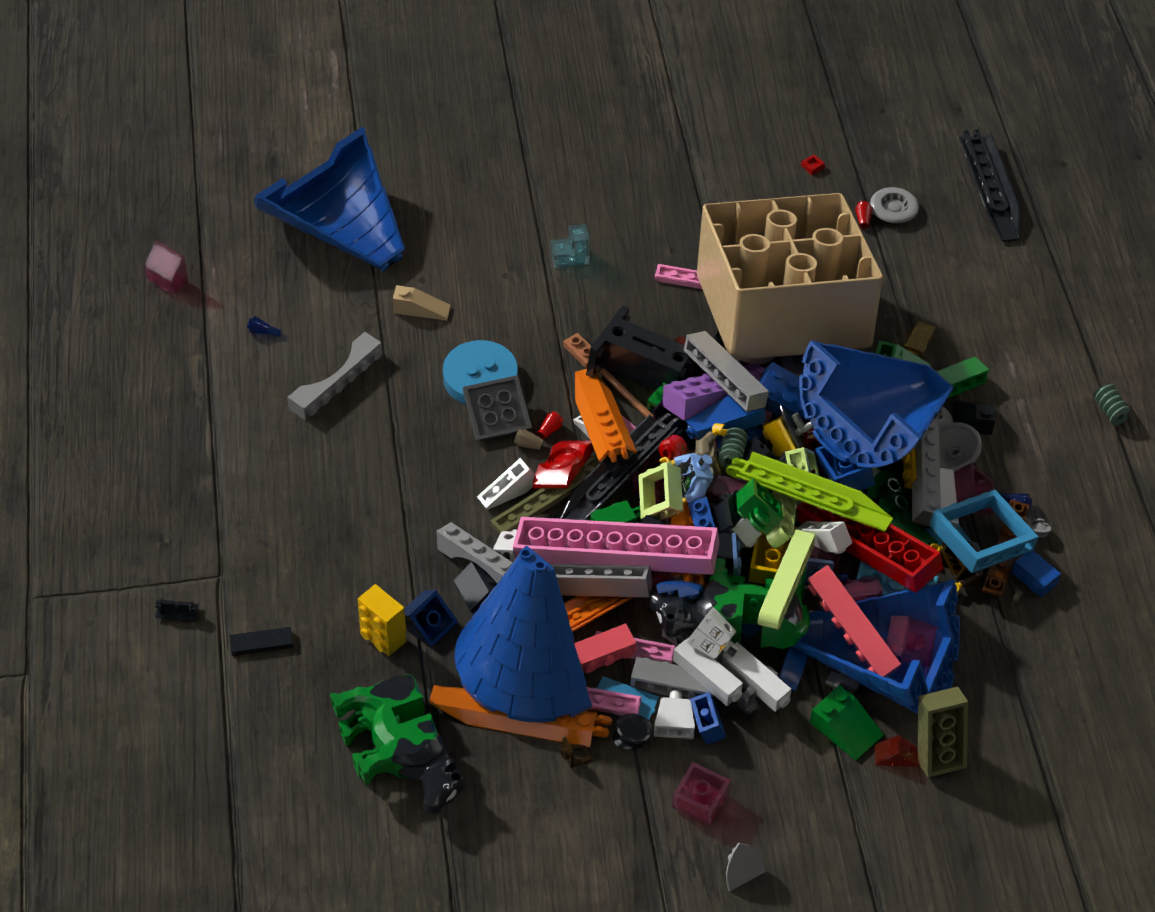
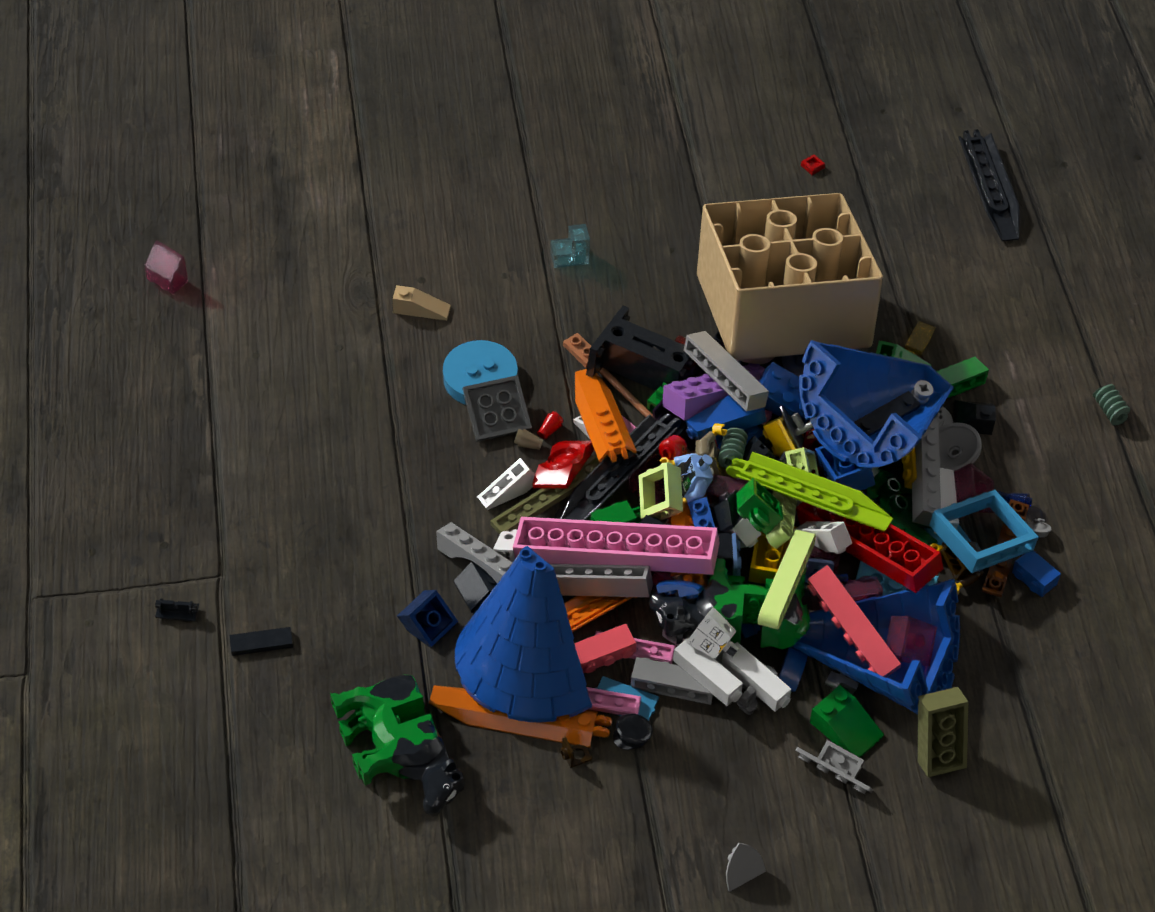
clear blue cone [247,316,282,337] -> none
blue cone [254,127,405,272] -> none
light grey arch [288,332,382,420] -> none
yellow brick [357,584,407,656] -> none
bright pink tile [654,264,702,289] -> none
white torso [654,690,695,739] -> none
clear pink brick [672,762,731,826] -> none
blue brick [690,692,726,745] -> none
red cone [855,201,873,229] -> none
light grey wheel [870,187,919,223] -> none
clear red slope [874,735,918,767] -> none
none -> light grey bracket [795,740,873,794]
none -> black plate [854,391,921,437]
none -> light grey wheel [911,380,933,404]

